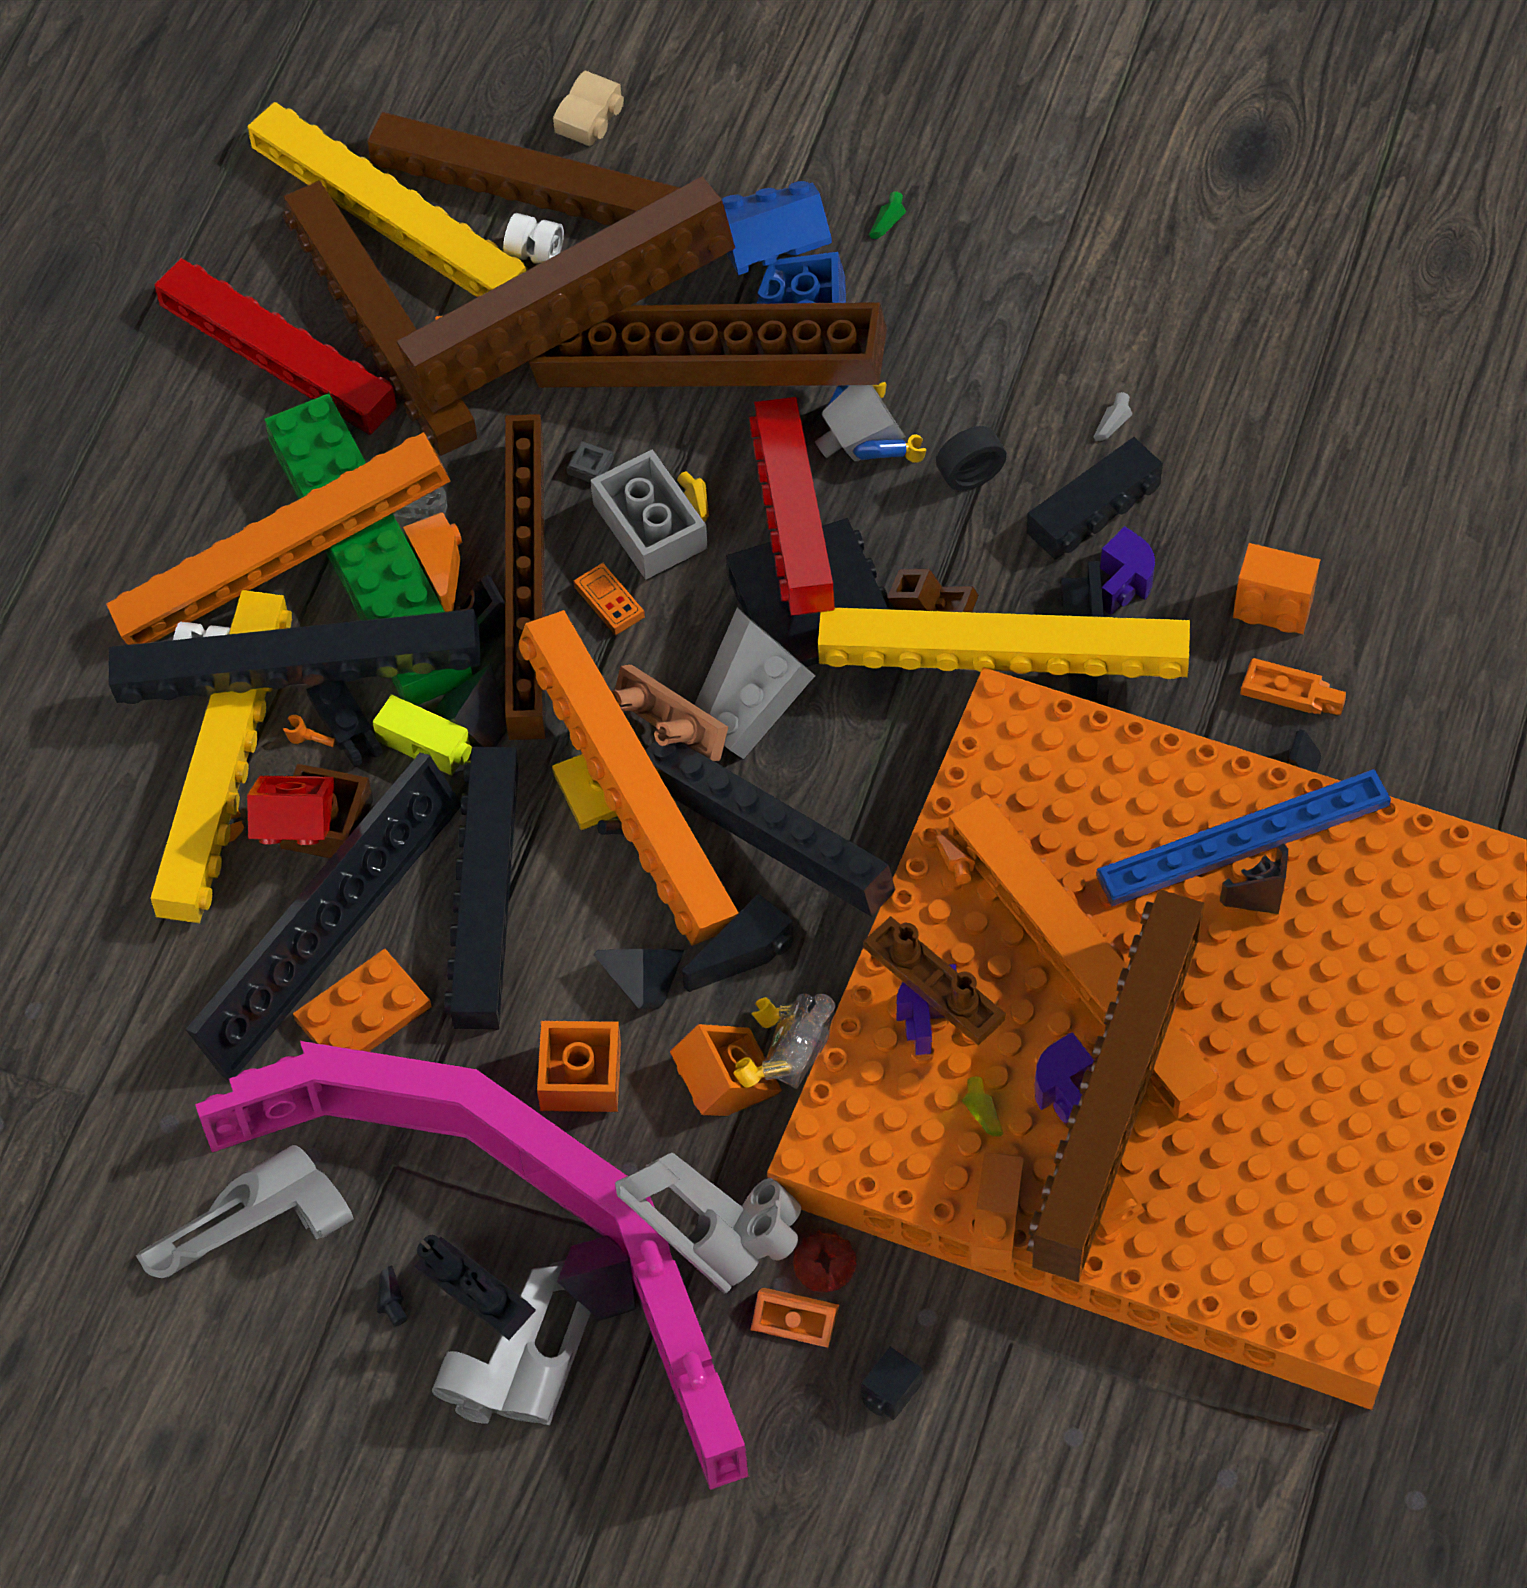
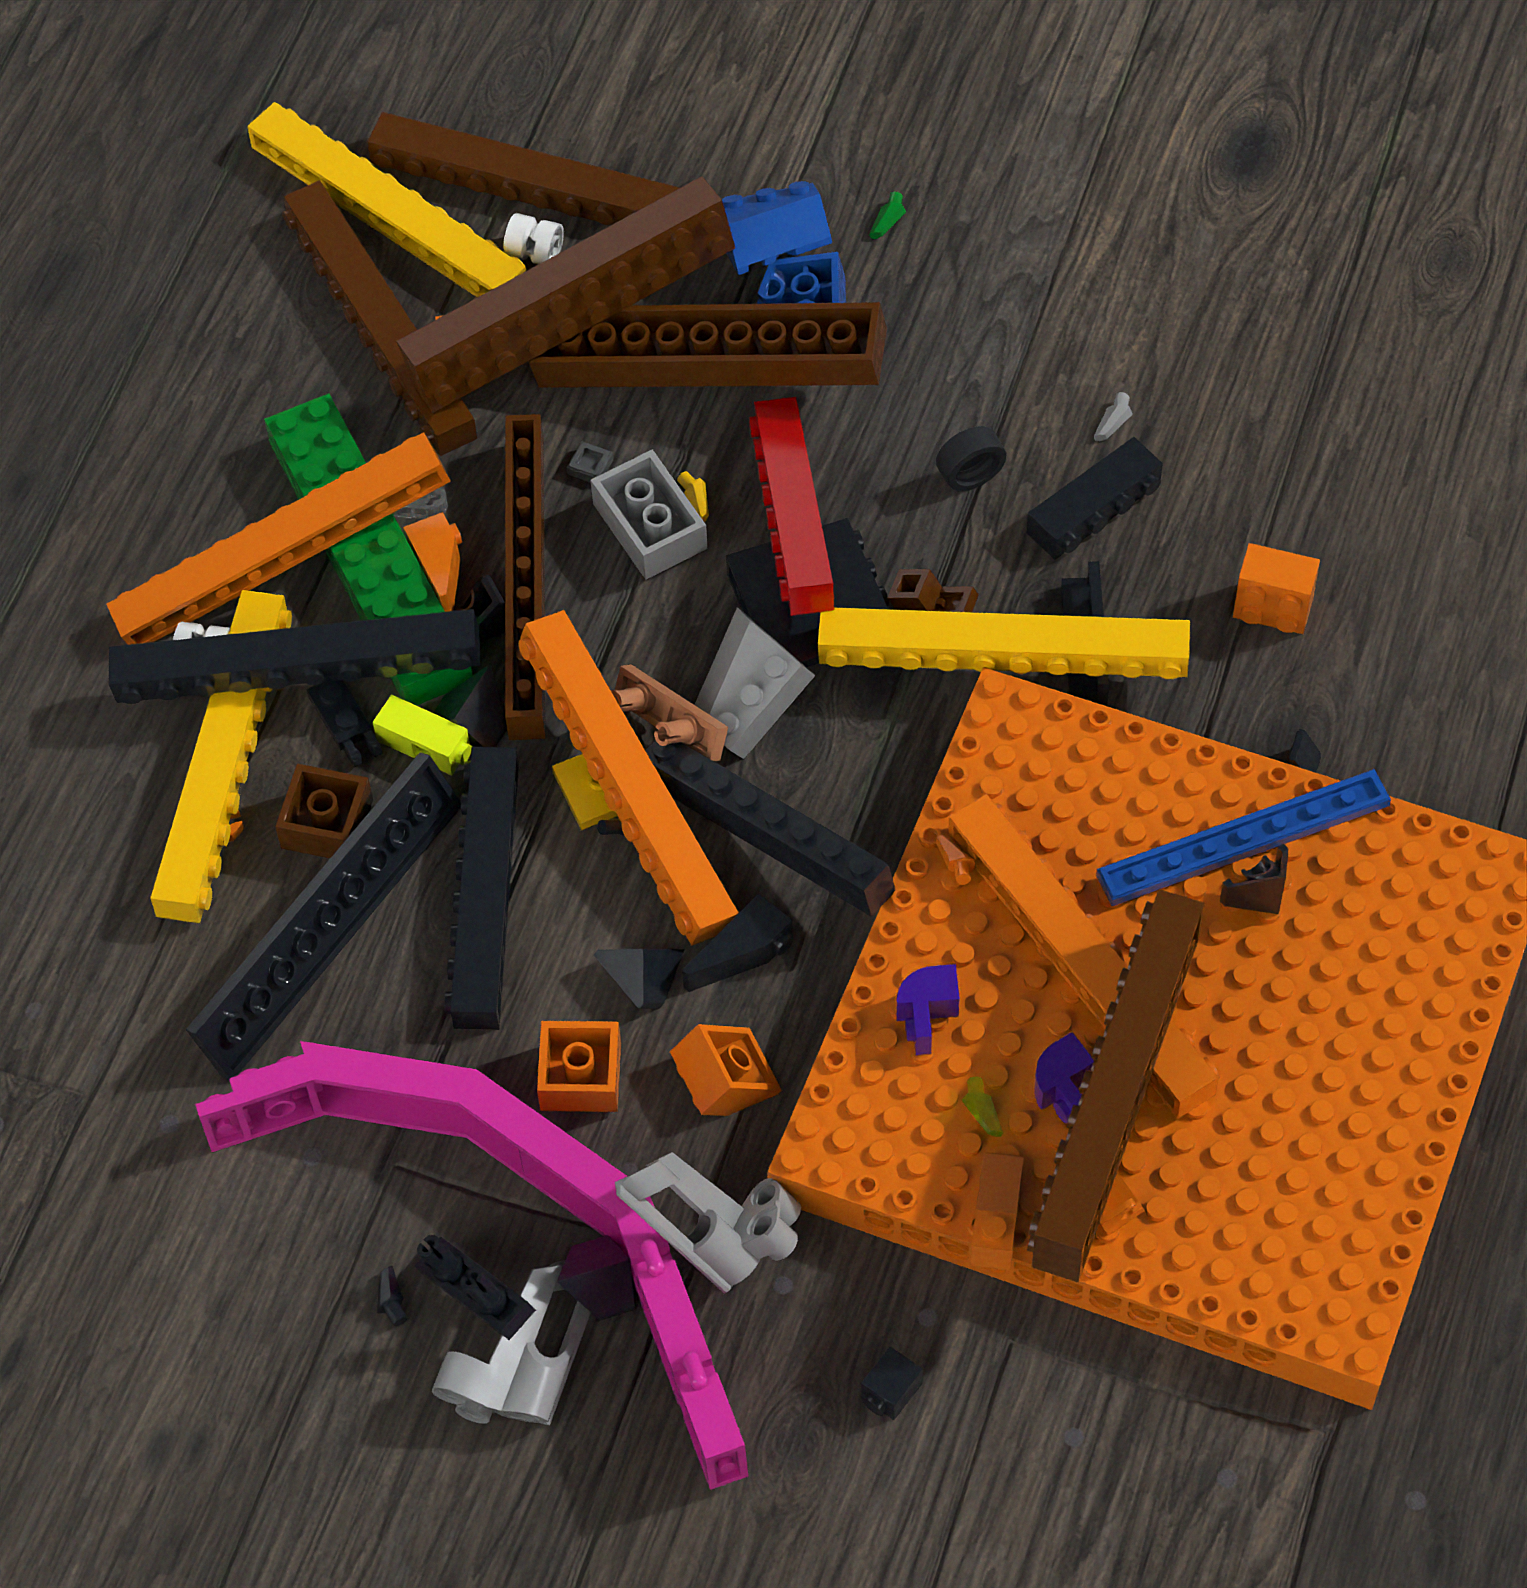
light grey panel [136,1145,354,1278] -> none
red brick [154,258,397,435] -> none
red slope [247,776,334,845] -> none
orange hand [283,715,336,747] -> none
orange plate [293,949,432,1052] -> none
tan brick [553,71,624,146] -> none
orange tile [574,563,645,636] -> none
clear torso [733,993,835,1089] -> none
orange slope [751,1288,839,1348] -> none
clear red gear [793,1230,856,1292] -> none
light grey torso [815,382,927,462] -> none
reddish brown plate [864,916,1006,1045] -> none
dark purple brick [1100,526,1155,615] -> none
orange hinge [1240,658,1346,715] -> none

